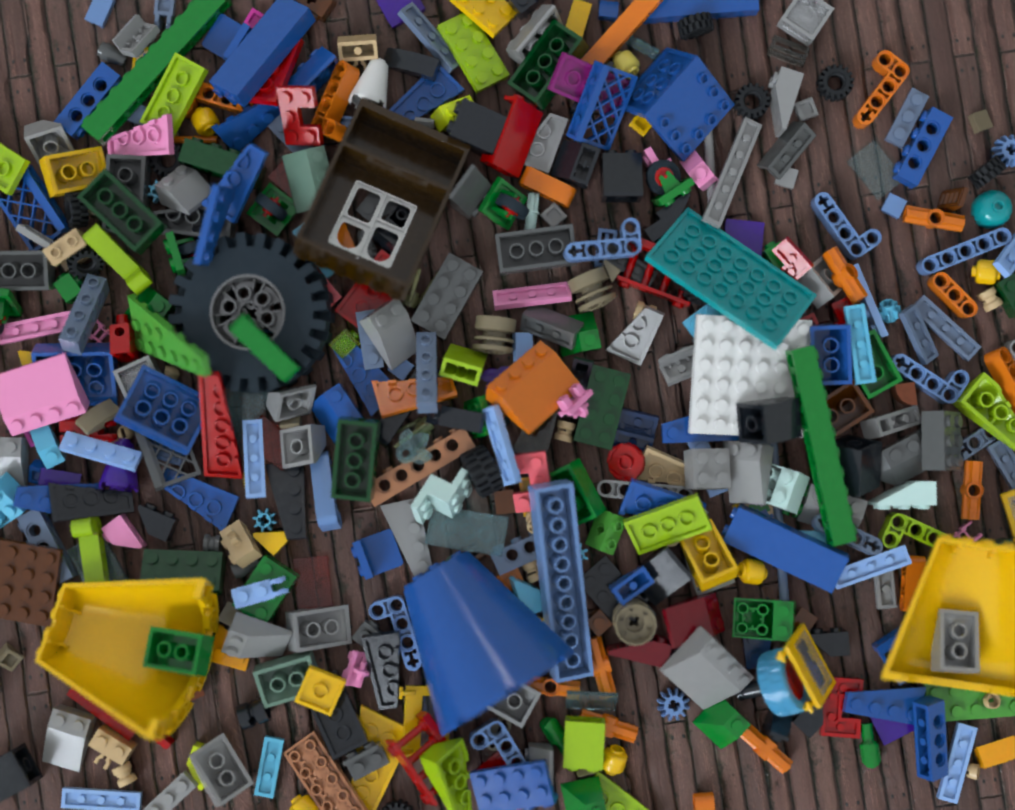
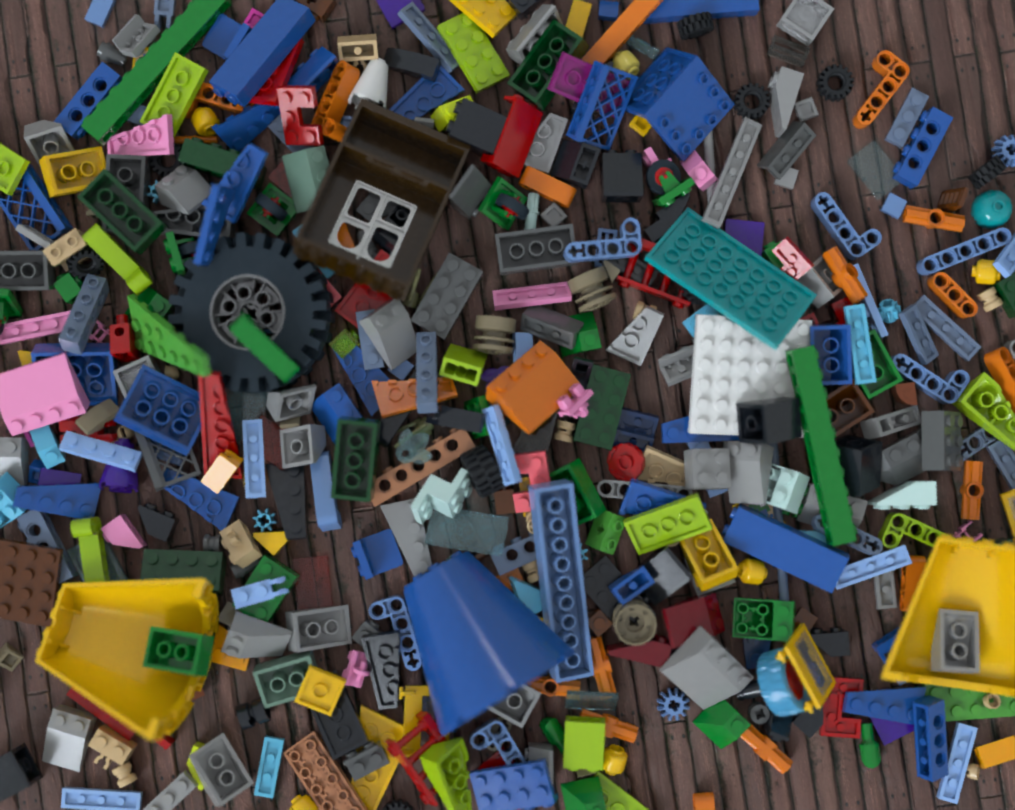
black wing [48,482,134,523] -> none
black tyre [63,192,89,228] -> none
dark tan slope [968,109,993,134] -> none
none -> hinge [200,450,244,494]
none -> dark grey wheel [748,701,770,724]

